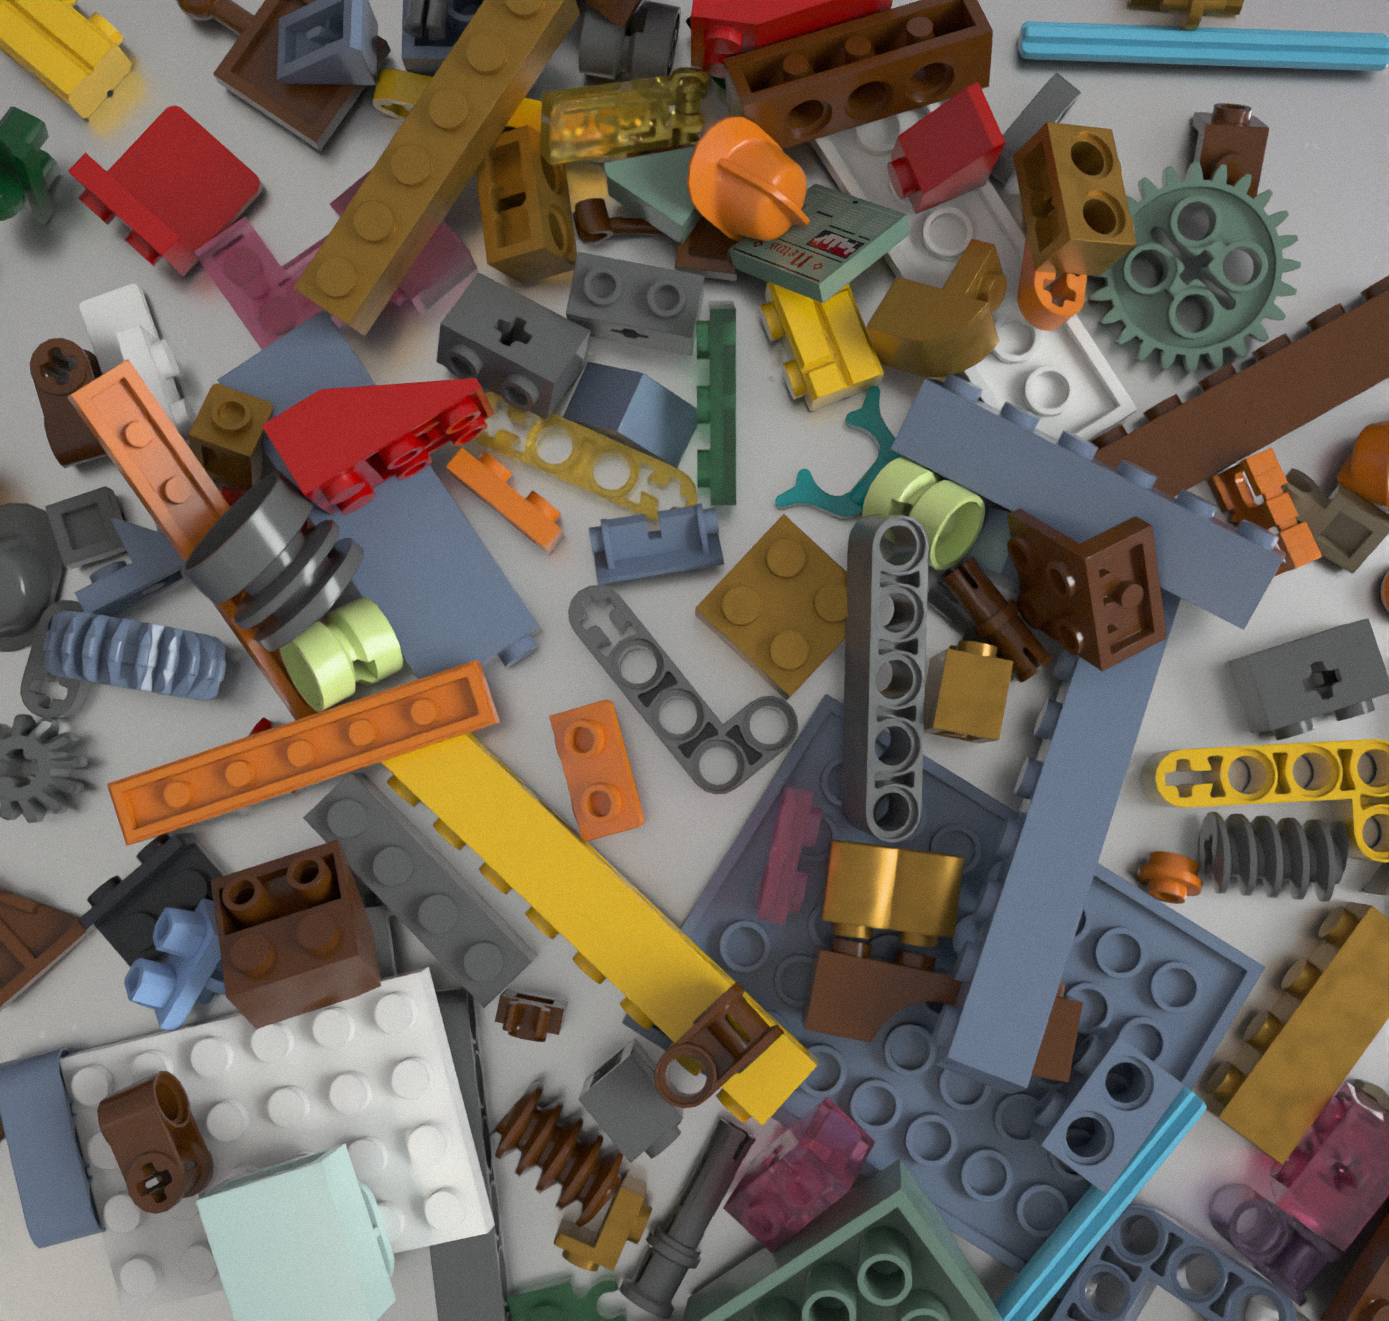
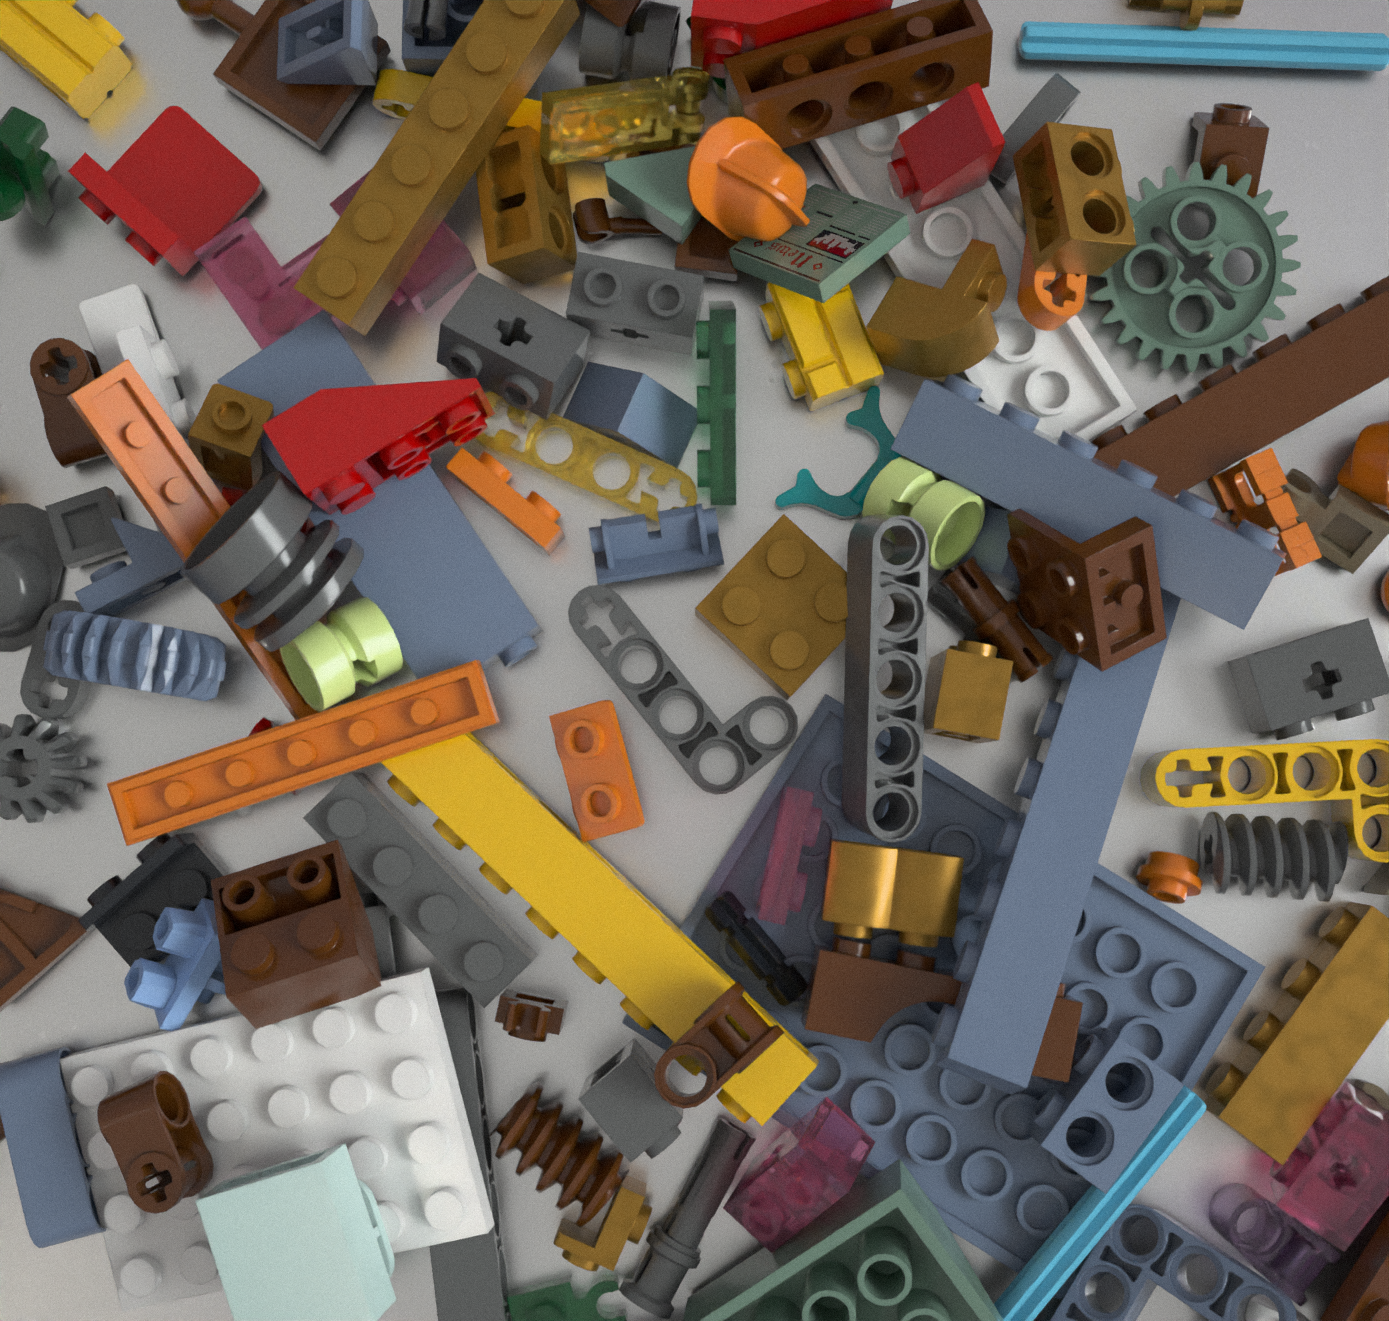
none -> black axle [705,891,808,1007]

